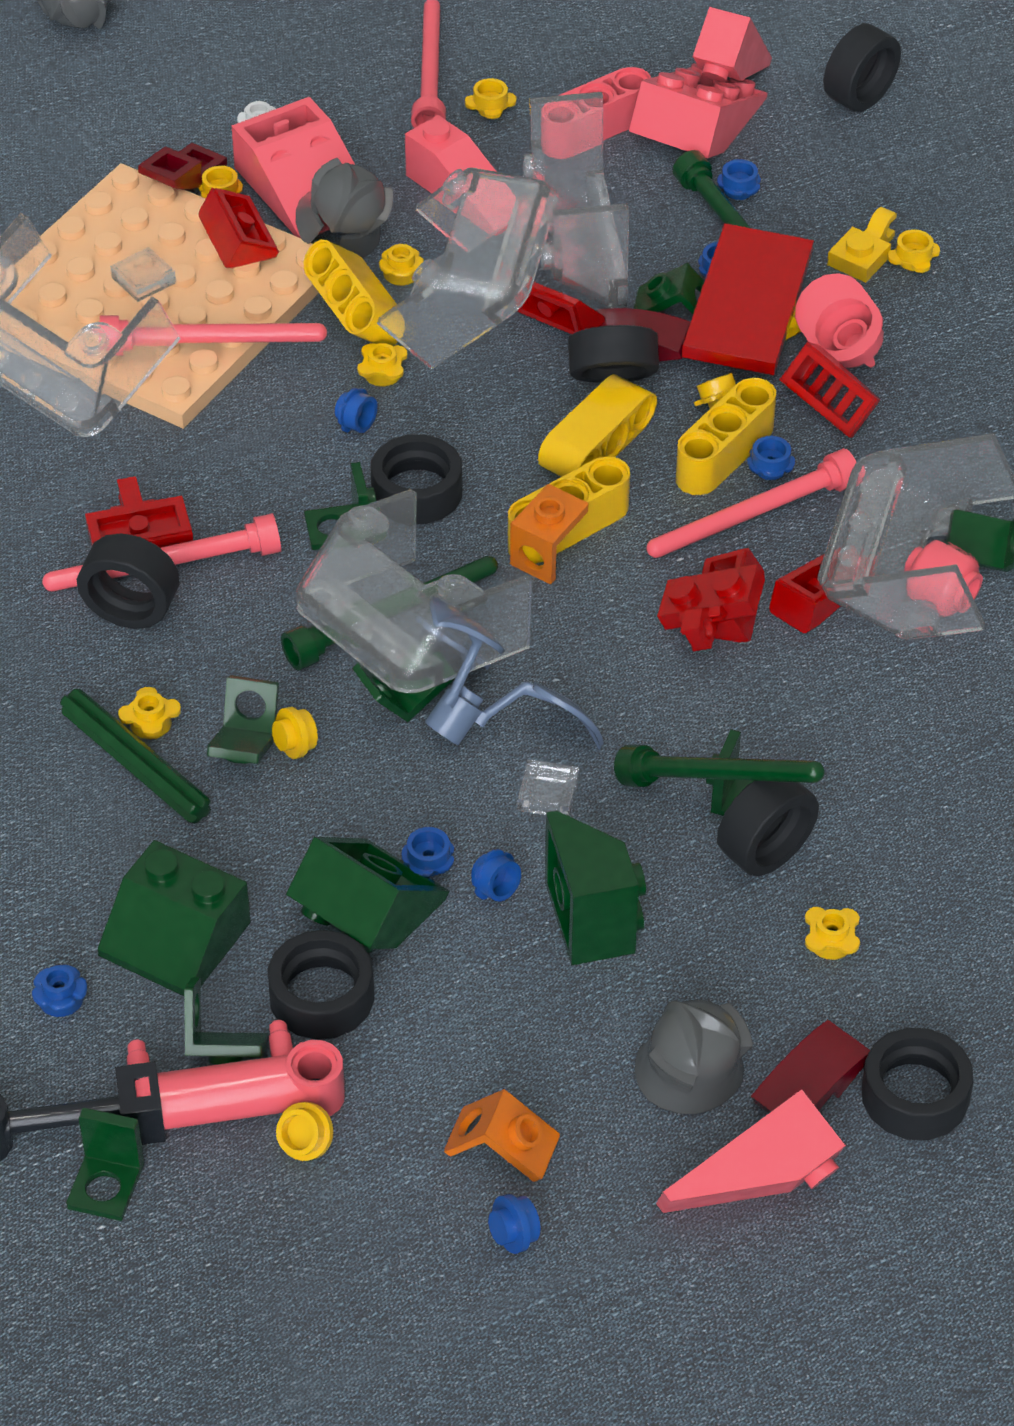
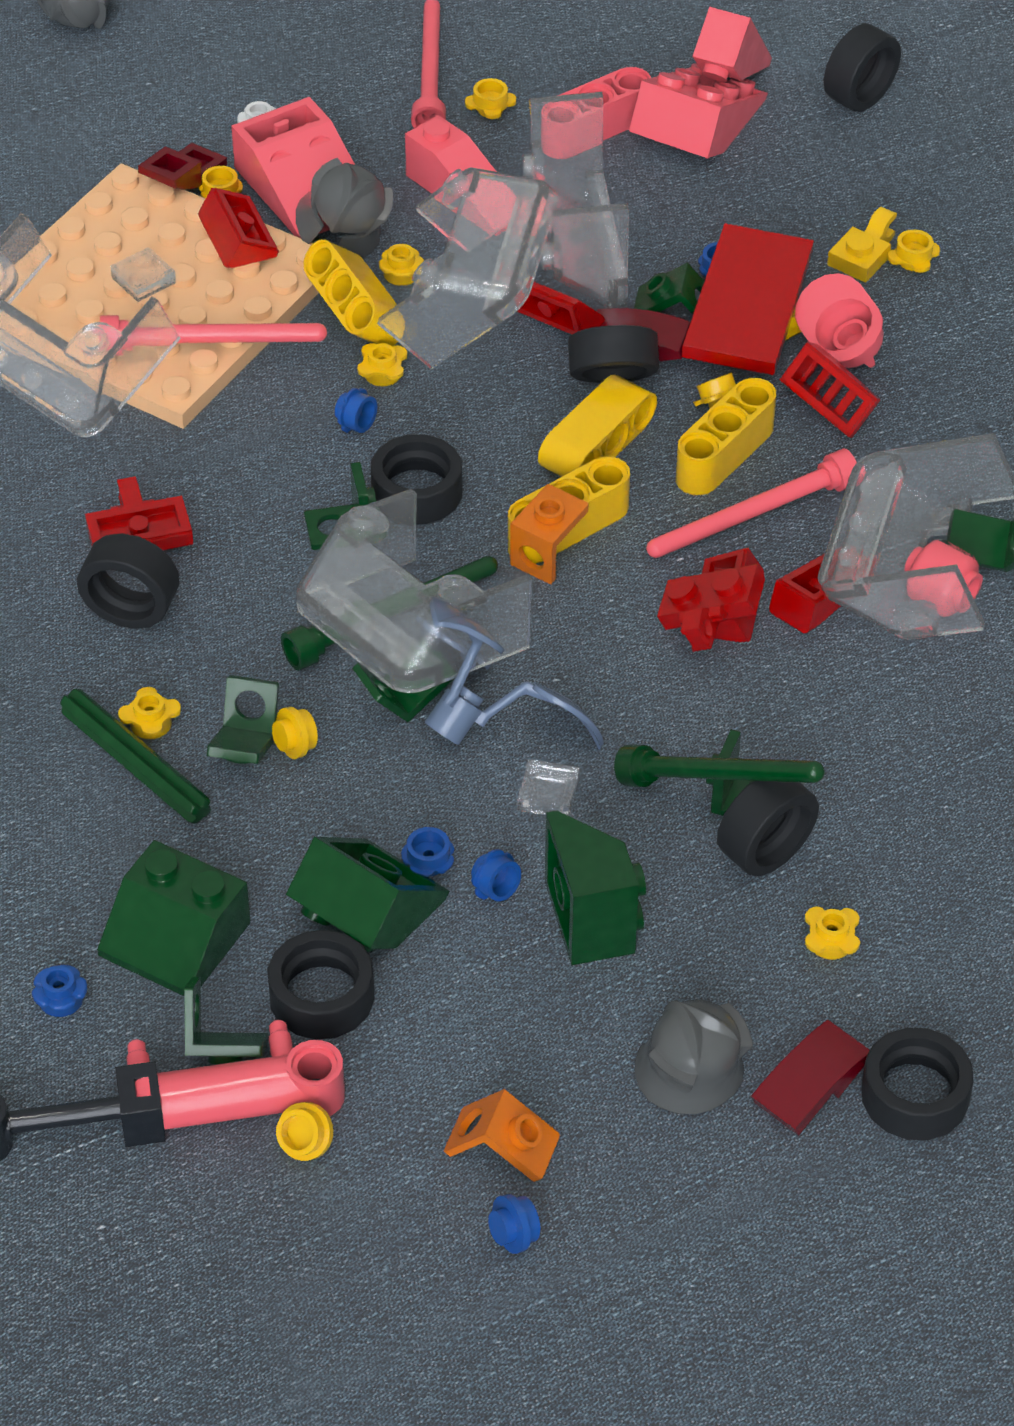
coral piece [42,513,281,592] -> none
dark green bracket [66,1108,144,1221] -> none
coral slope [656,1089,846,1213] -> none
dark green piece [672,150,751,228] -> none
blue plate [717,159,761,200] -> none
blue plate [747,436,795,480] -> none

